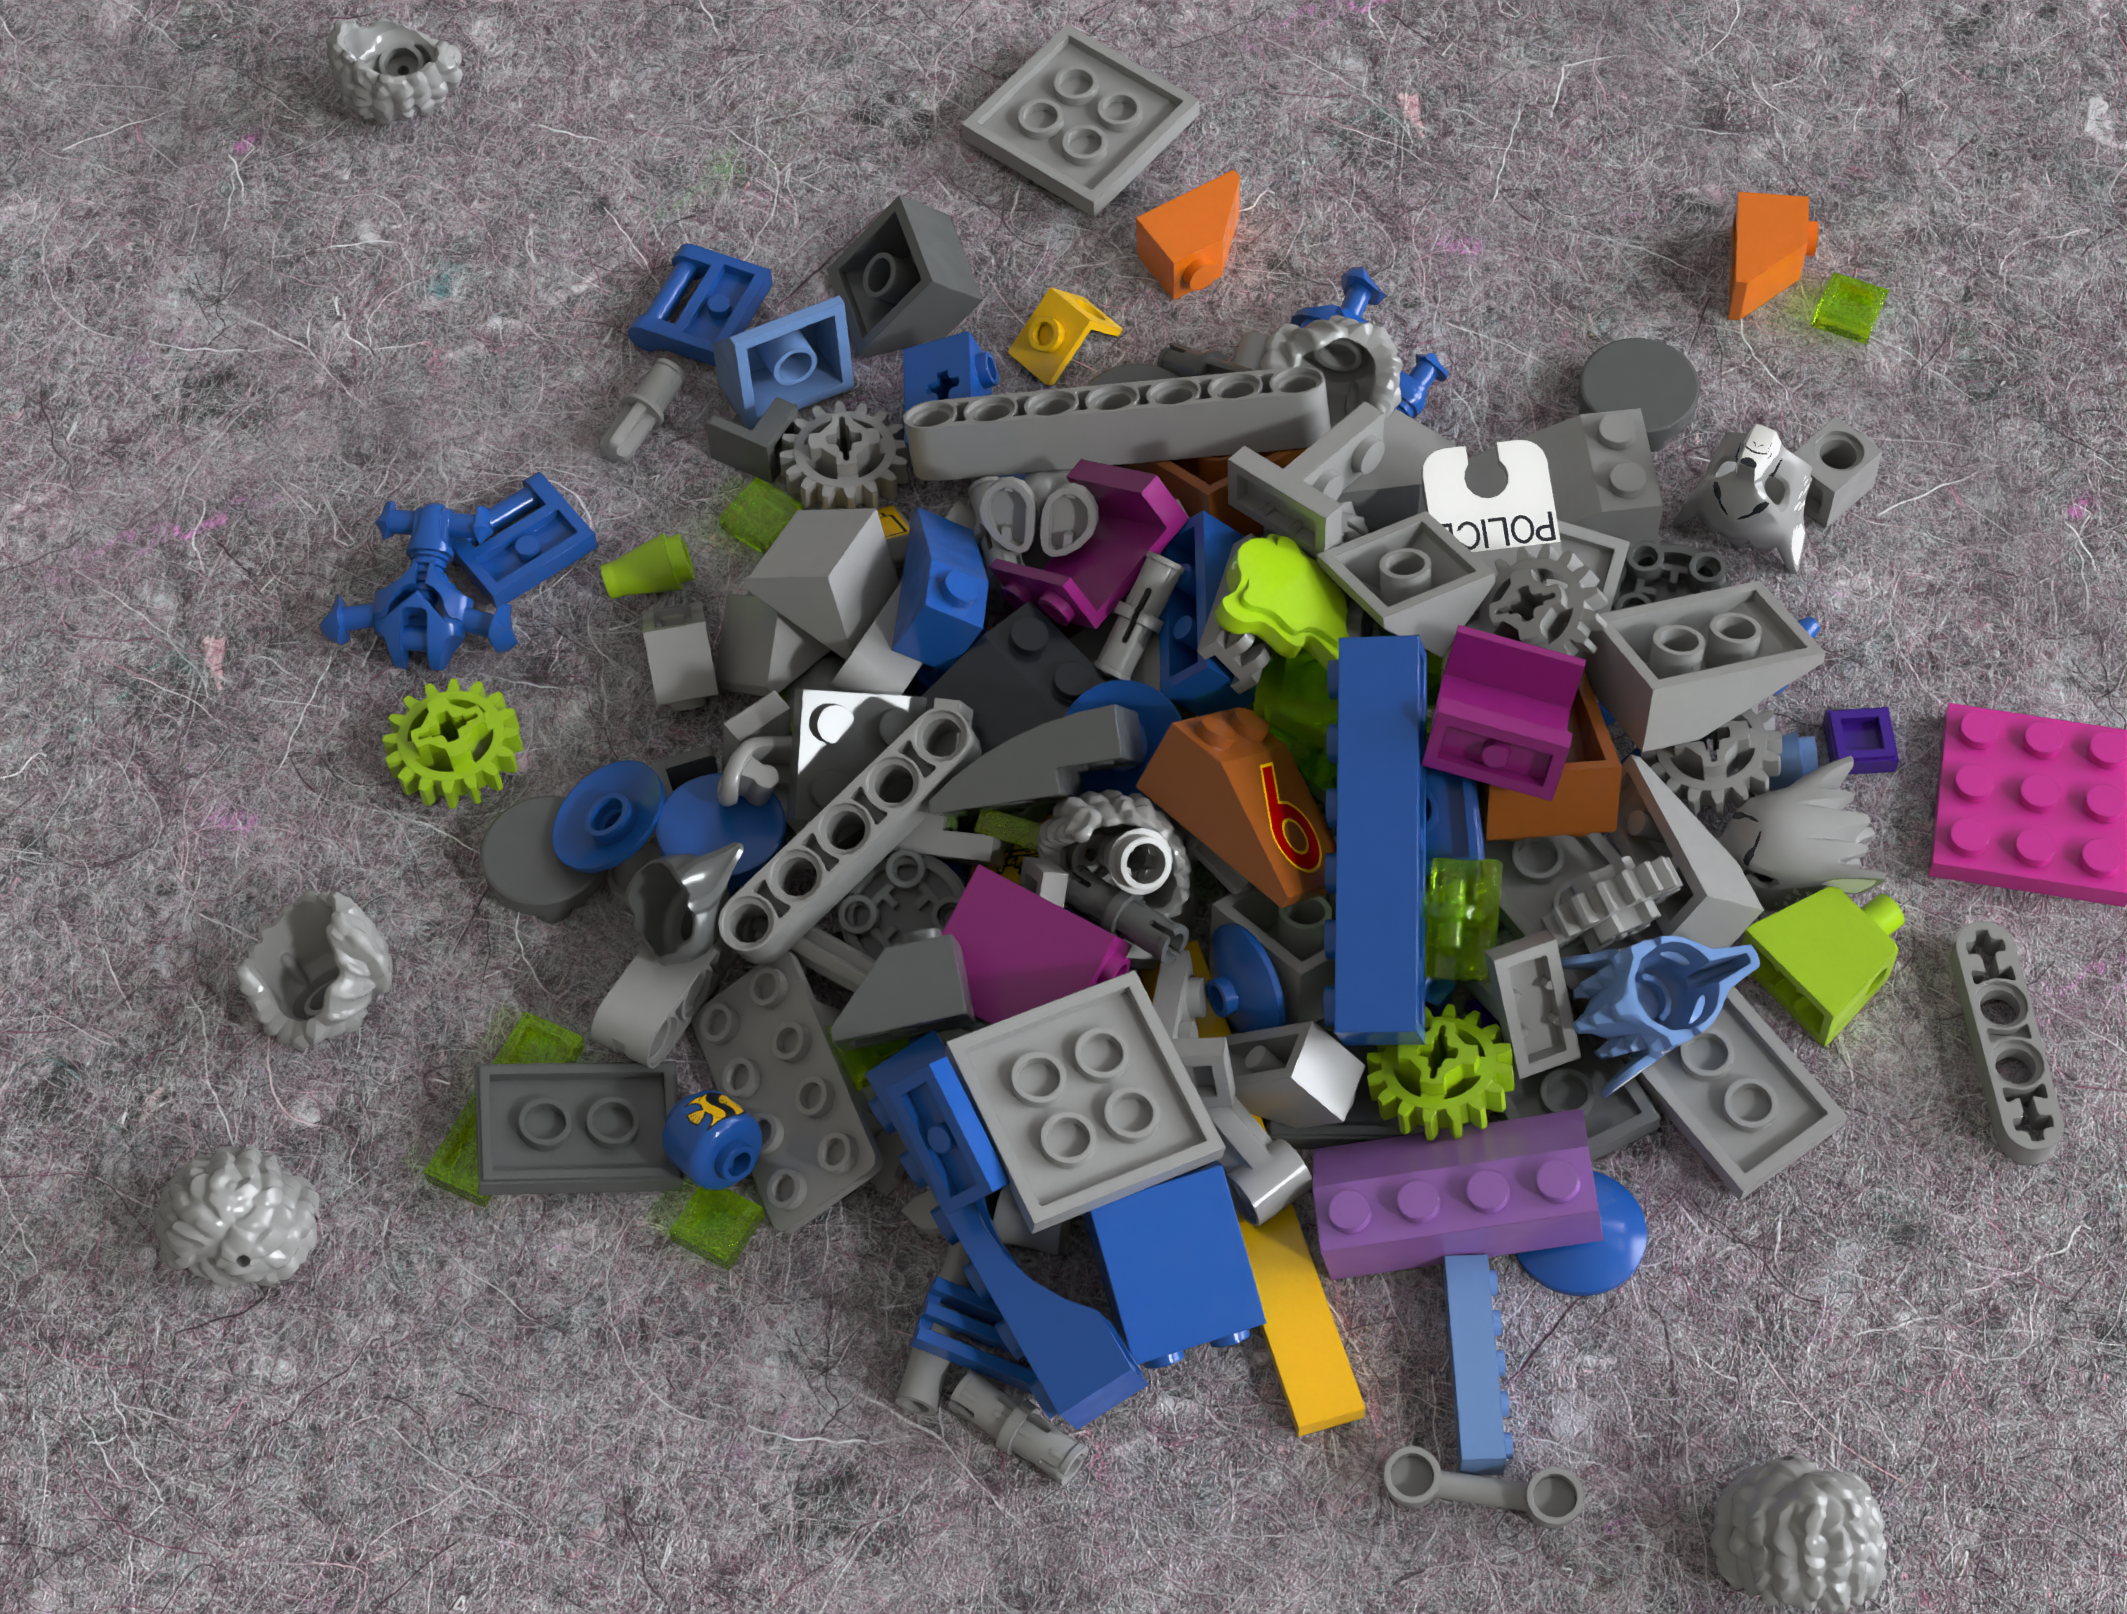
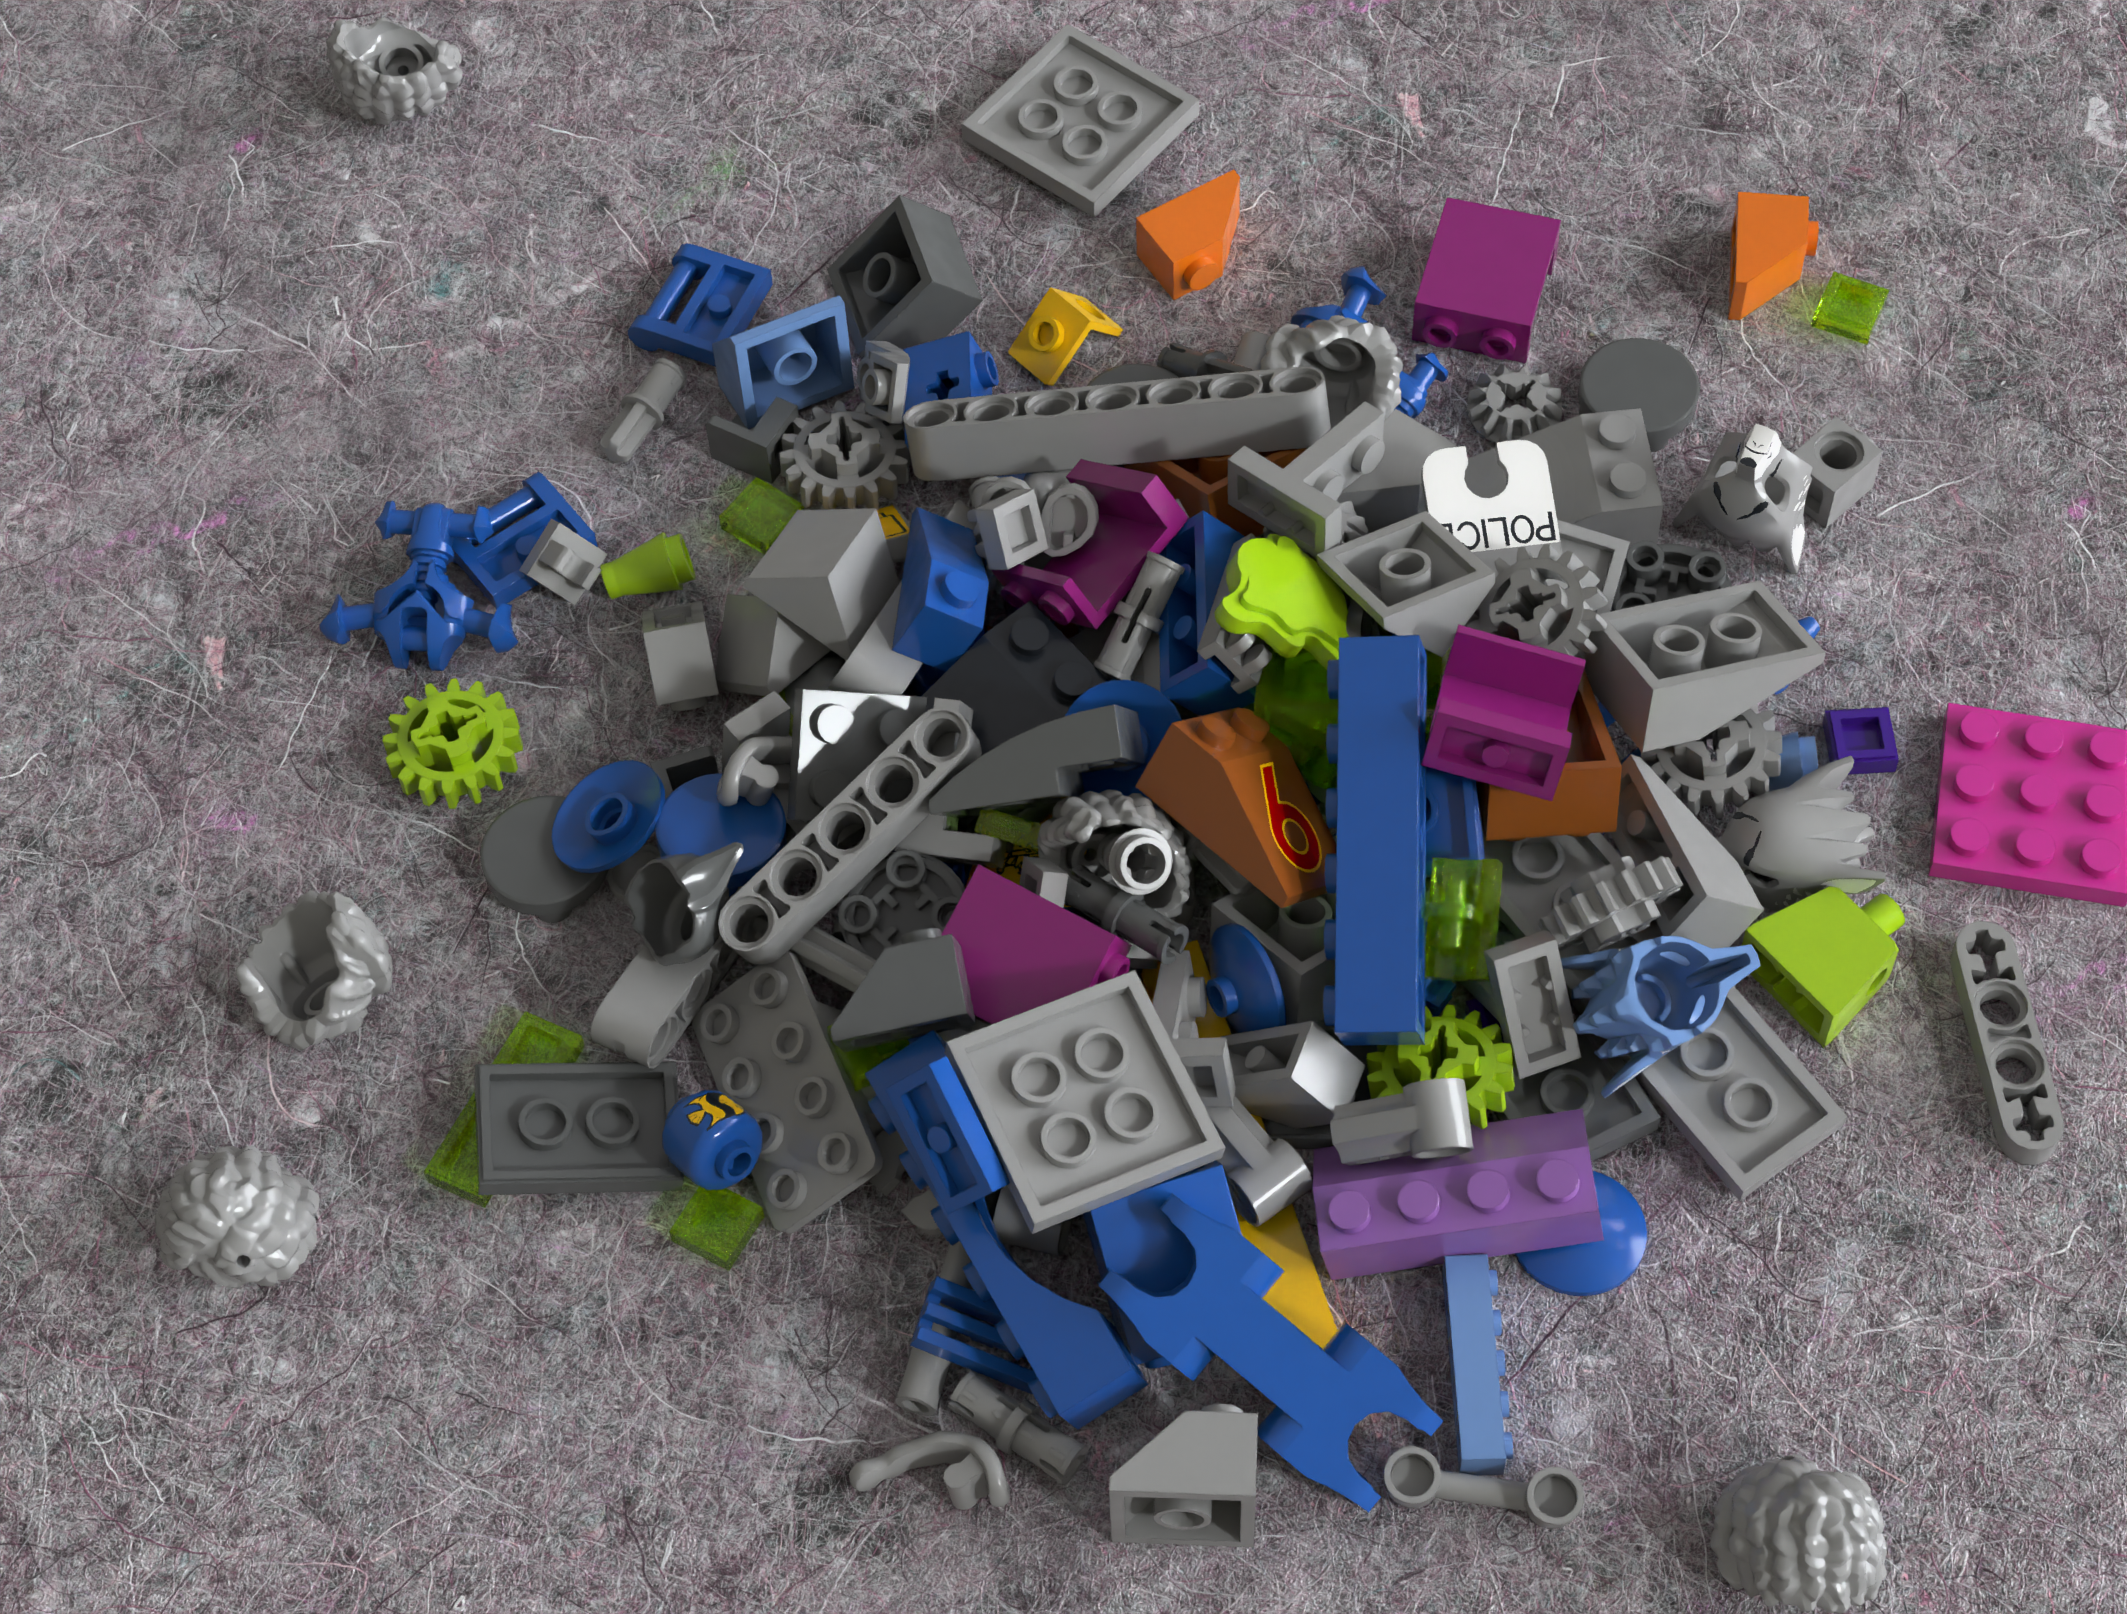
none -> light grey tile [519,519,607,605]
none -> light grey piece [849,1430,1010,1510]
none -> light grey slope [857,340,910,424]
none -> light grey tile [967,489,1049,570]
none -> blue piece [1097,1193,1443,1513]
none -> light grey slope [1109,1404,1258,1548]
none -> light grey piece [1330,1078,1474,1166]
none -> magenta panel [1412,197,1561,363]
none -> light grey gear [1467,363,1563,443]

